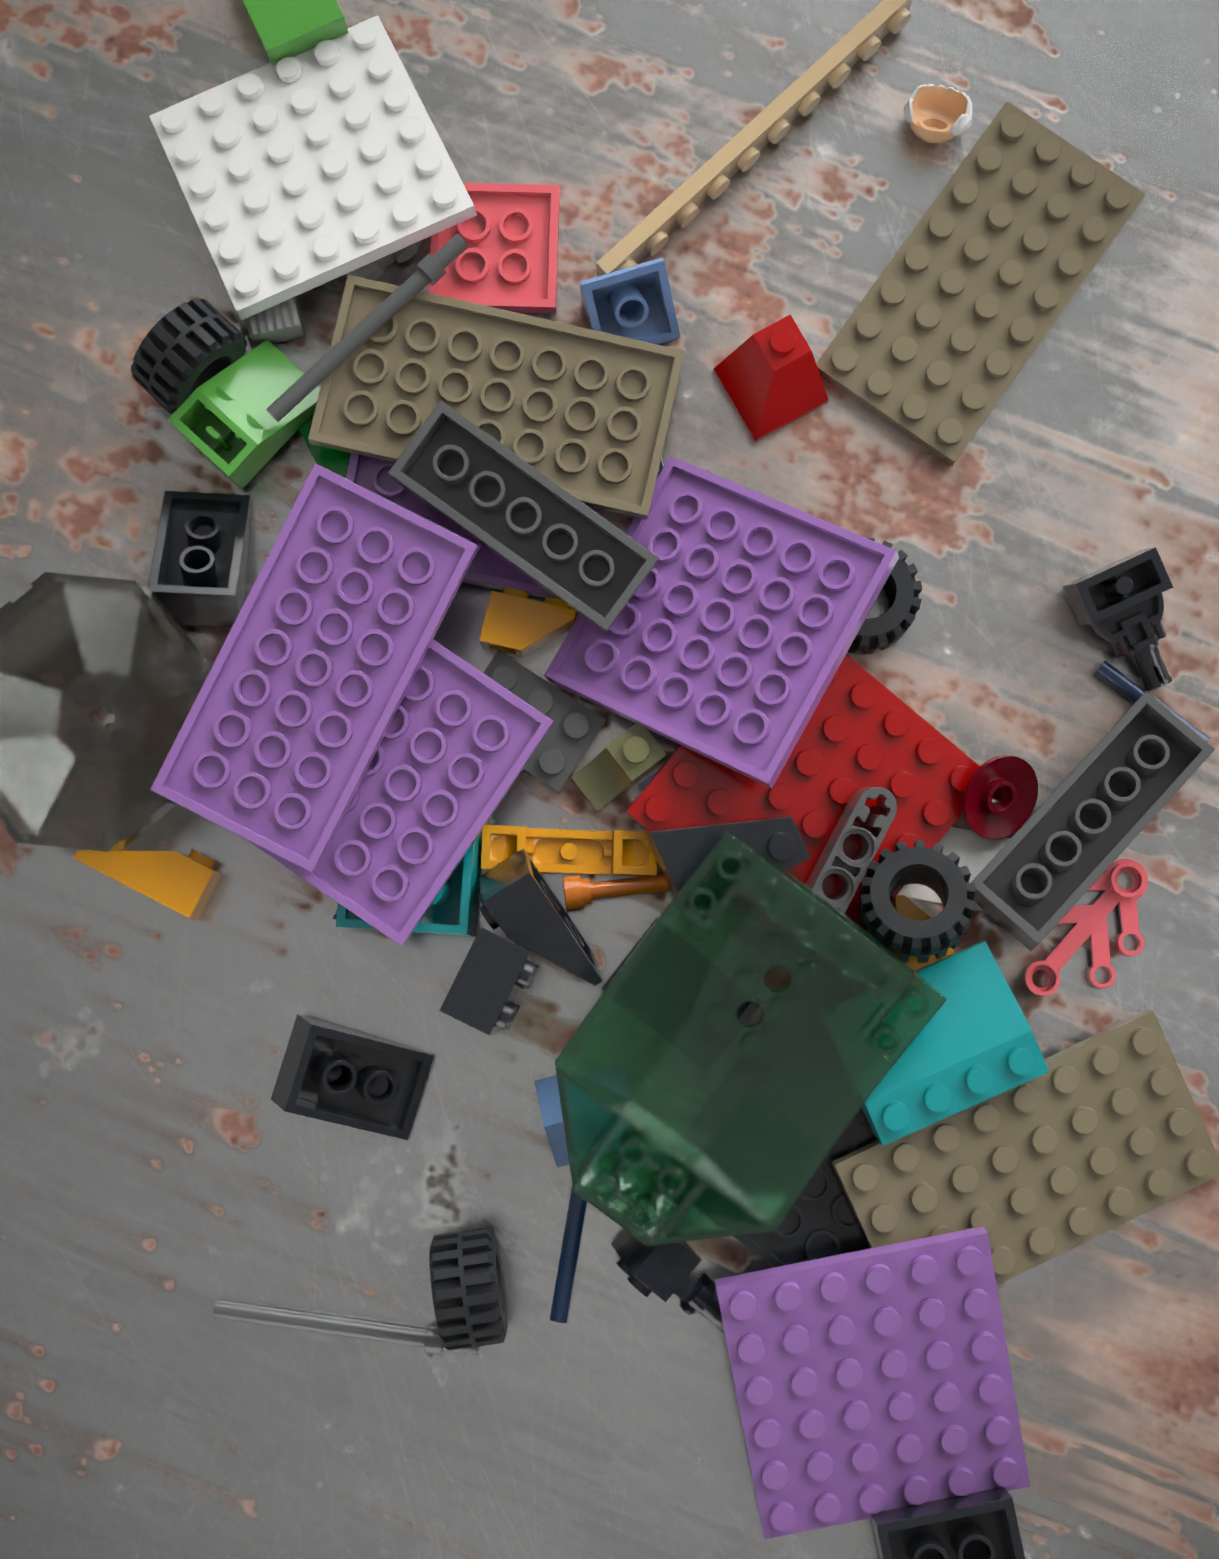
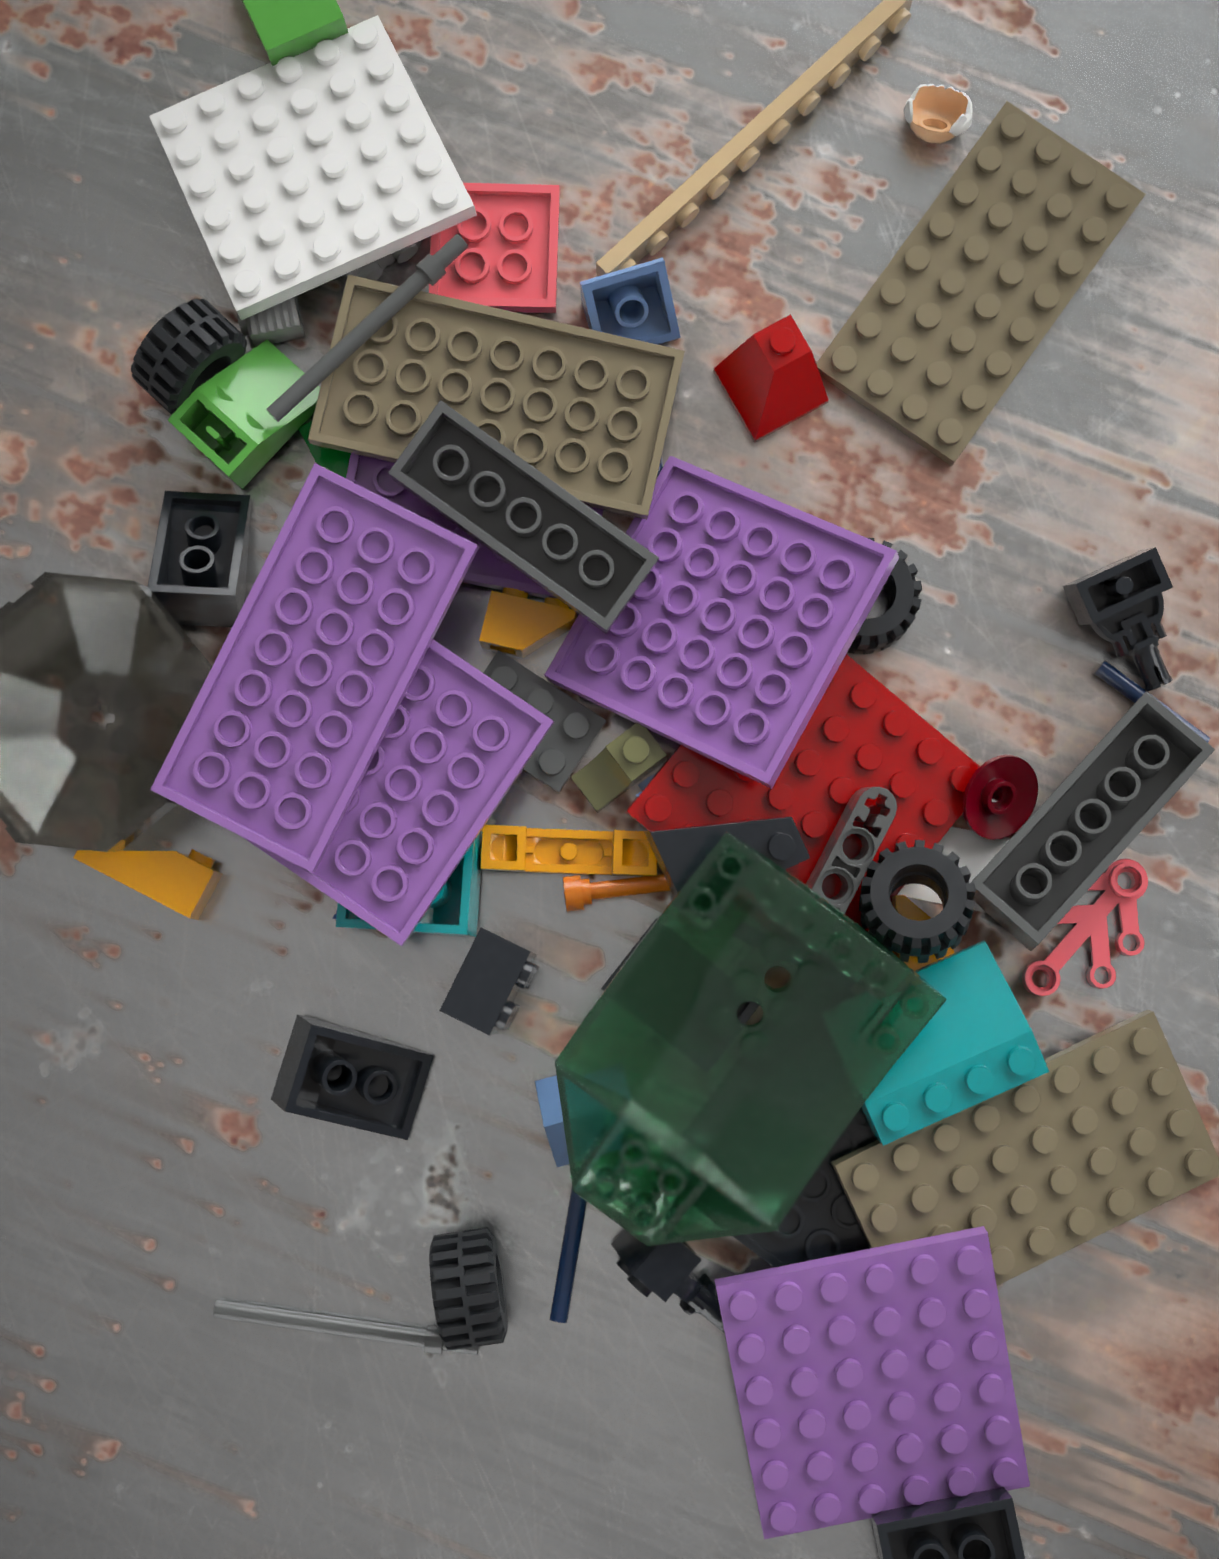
black slope [477,848,603,986] -> none

